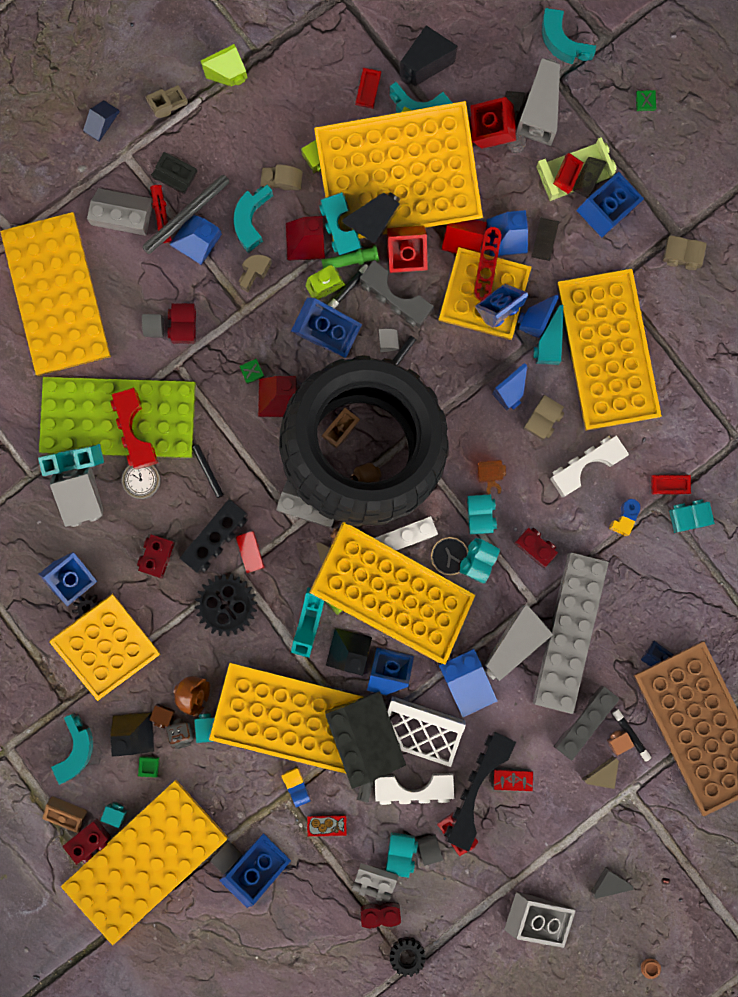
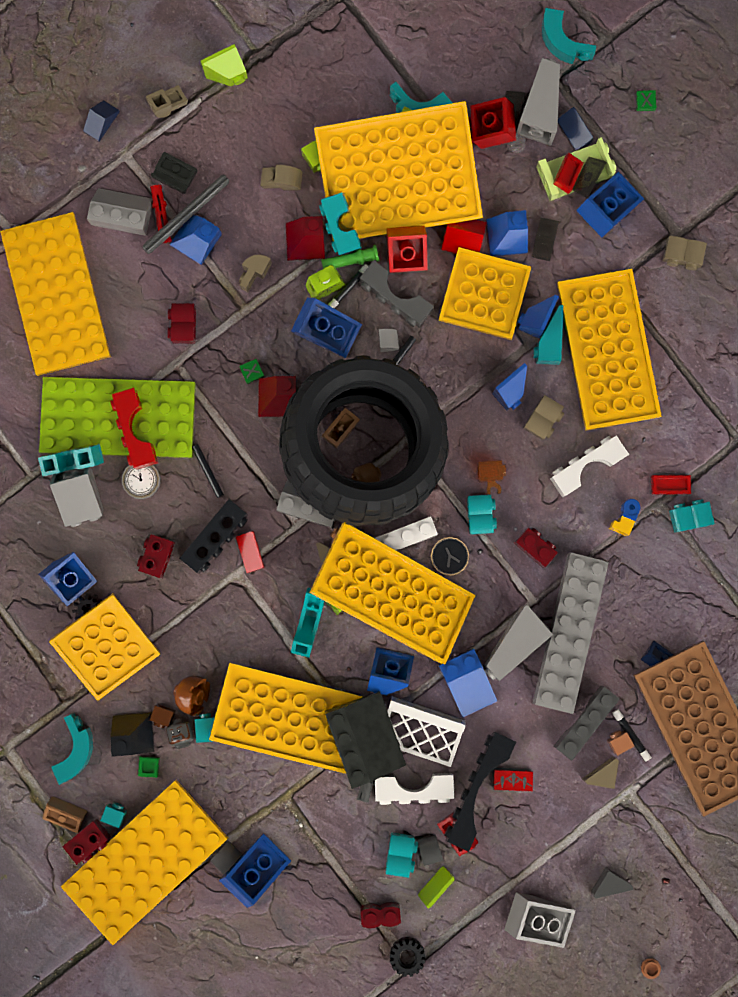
dark grey brick [142,314,164,338] -> none
black gear [194,574,258,636] -> none
teal arch [234,184,273,253] -> none
leg [281,767,311,808] -> none
tile [307,815,347,836] -> none
black slope [326,628,372,676] -> none
black slope [342,192,402,243] -> none
light grey plate [352,863,398,902] -> none
red tile [355,67,381,109] -> none
black slope [400,25,458,86] -> none
teal brick [460,538,500,584] -> none
red beam [474,227,501,301] -> none
blue slope [475,284,529,328] -> none
none -> lime slope [418,866,455,909]
none -> dark blue slope [558,107,593,151]

